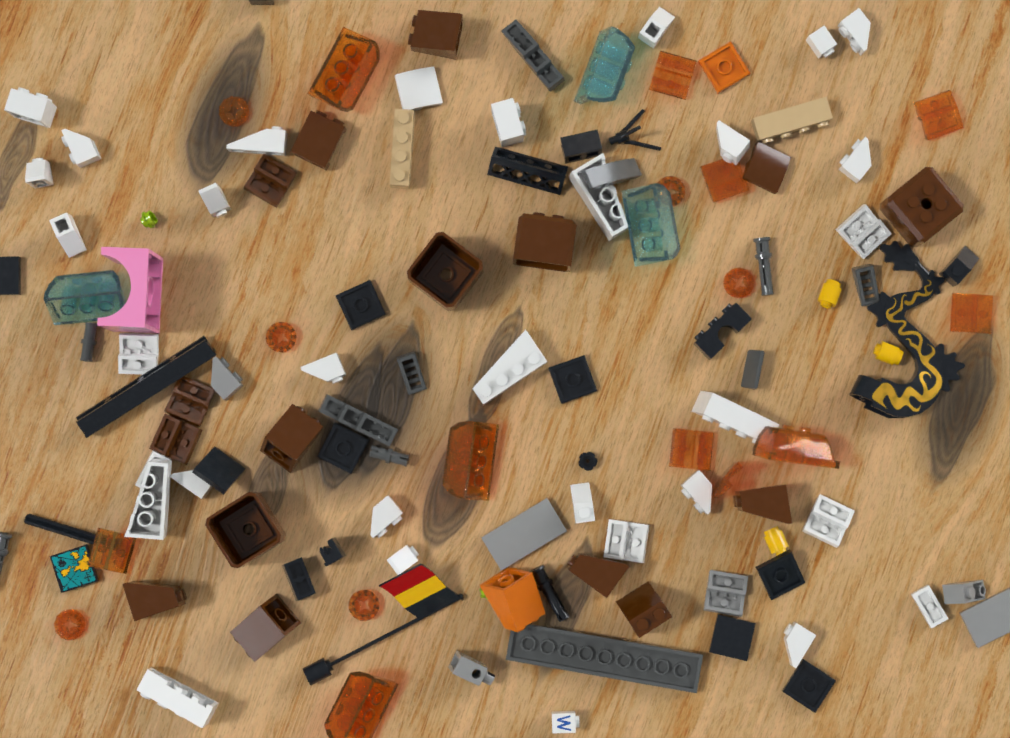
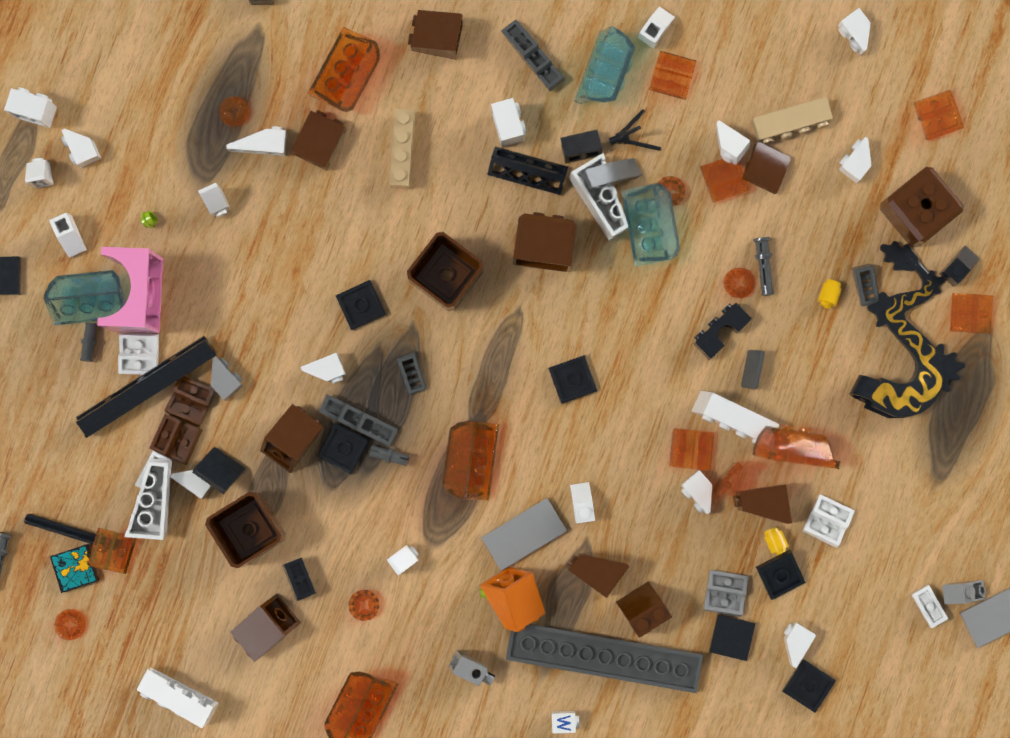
reddish brown slope [123,581,187,621] -> none
reddish brown slope [244,154,297,208] -> none
clear orange gear [266,322,297,353] -> none
flag [303,564,464,686] -> none
black hinge [320,537,346,567] -> none
white slope [370,495,403,538] -> none
white slope [395,66,443,110] -> none
white wedge [472,330,547,405] -> none
black pin [530,564,570,622] -> none
black plate [578,452,597,471] -> none
white slope [604,519,649,563] -> none
orange tile [698,41,750,94] -> none
white brick [806,26,837,59] -> none
white slope [835,204,892,259] -> none
yellow brick [873,341,903,365] -> none

